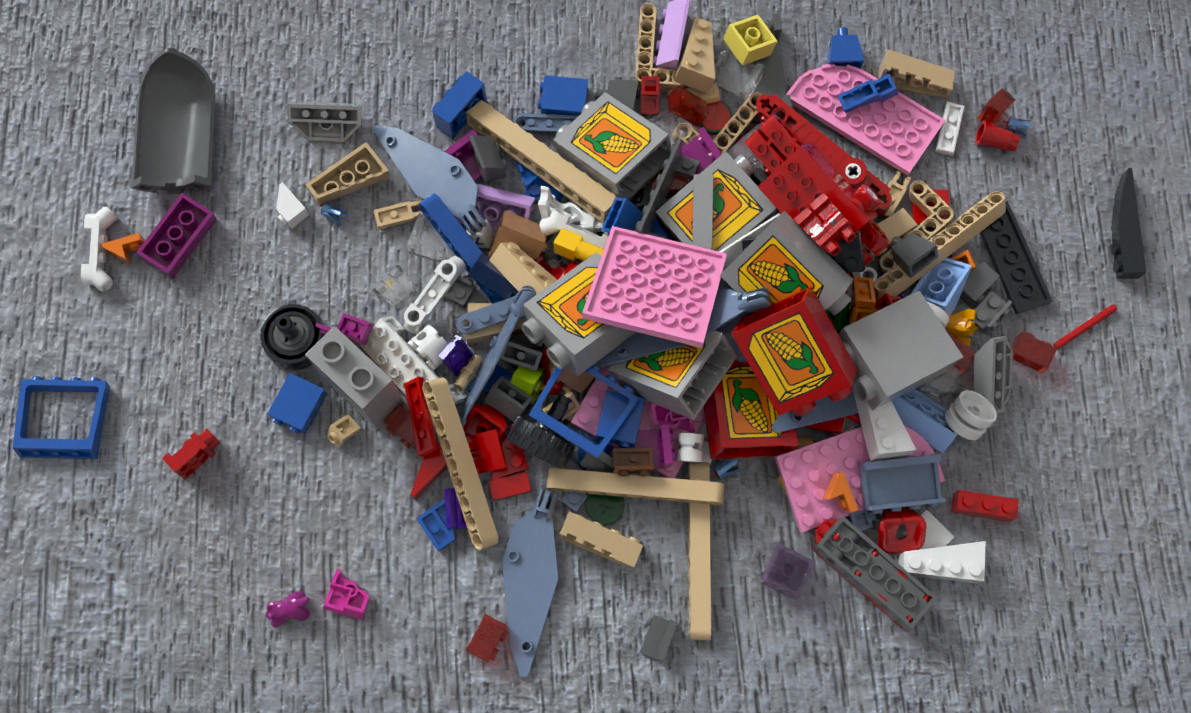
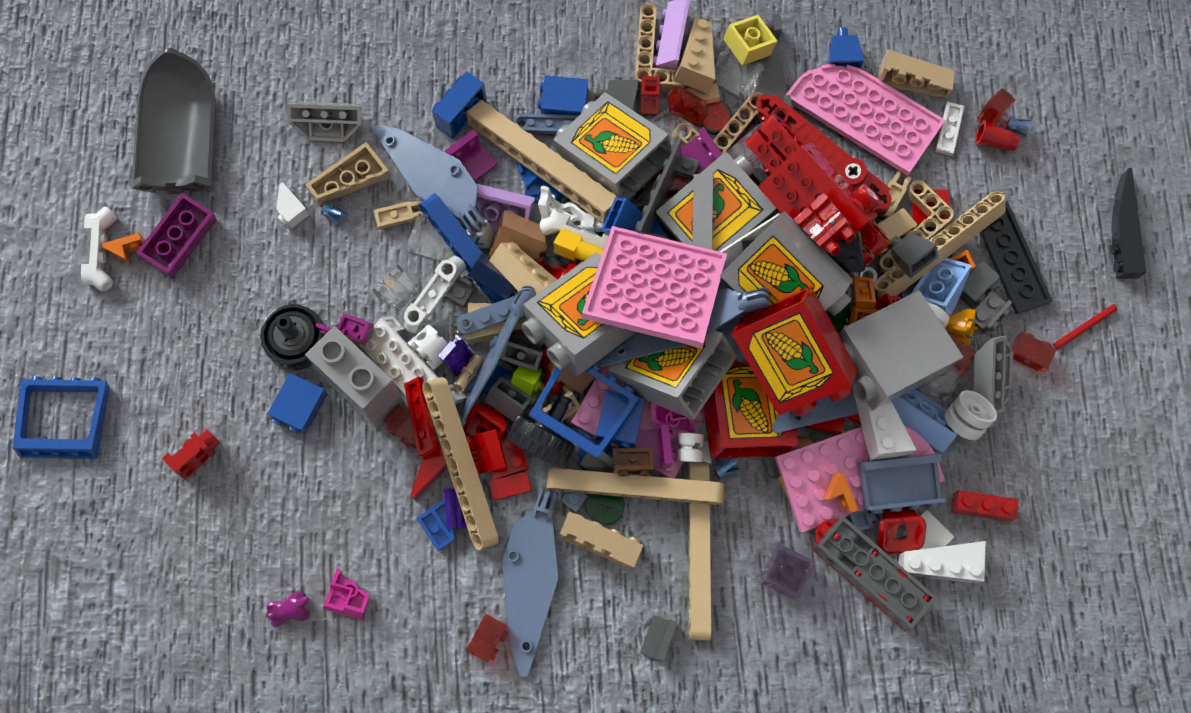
tan bracket [327,414,361,448] -> none
dark grey slope [469,135,507,184] -> none
blue slope [837,73,898,113] -> none

